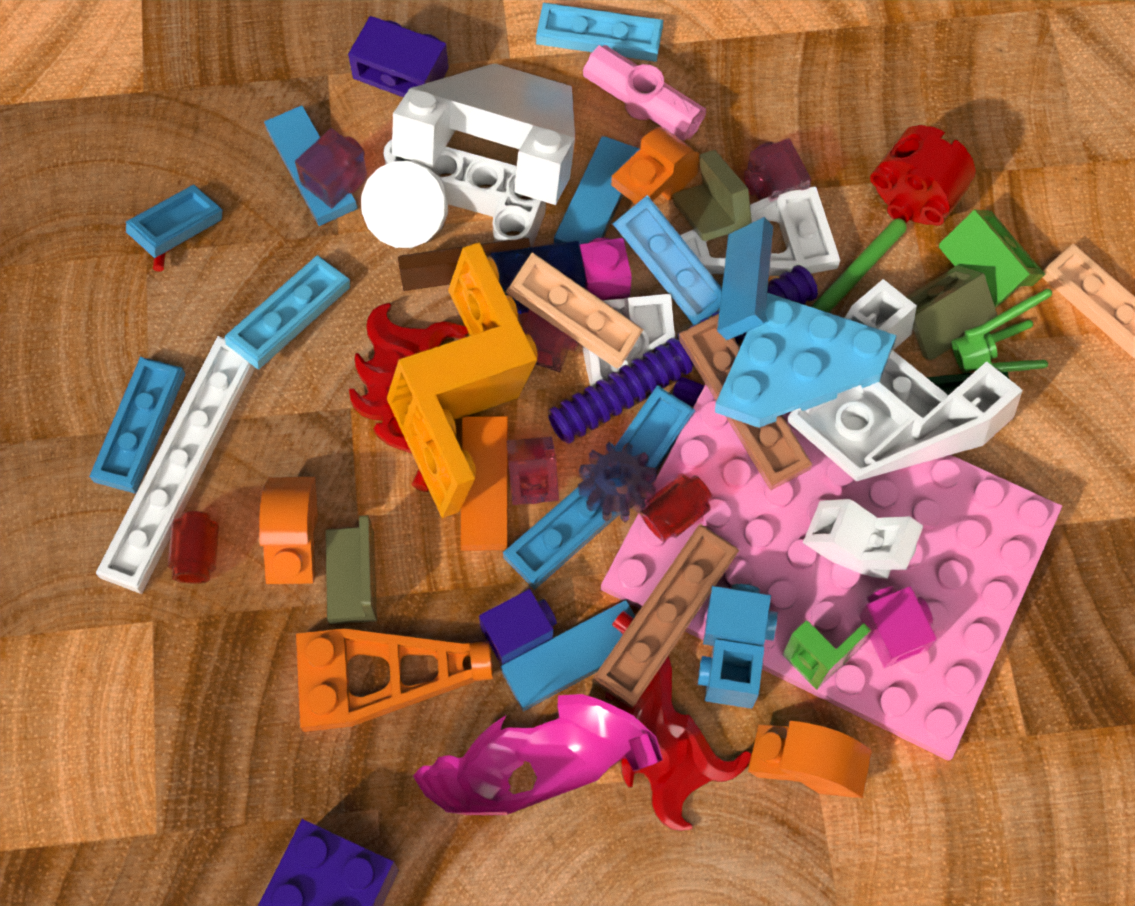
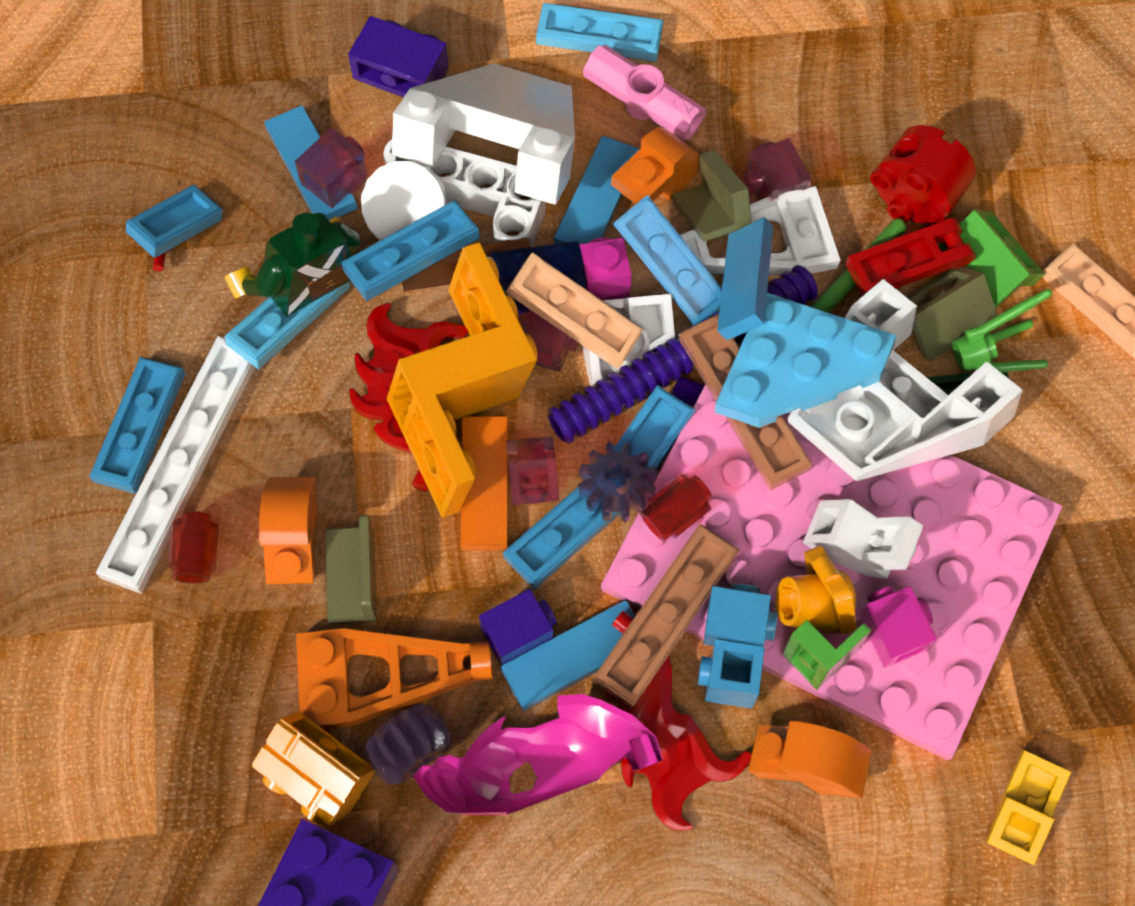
none -> dark green torso [224,213,361,317]
none -> light orange brick [252,711,376,826]
none -> dark azure tile [341,200,480,302]
none -> clear purple gear [365,704,452,784]
none -> light orange piece [775,545,856,634]
none -> red plate [845,218,976,296]
none -> yellow slope [986,750,1071,865]

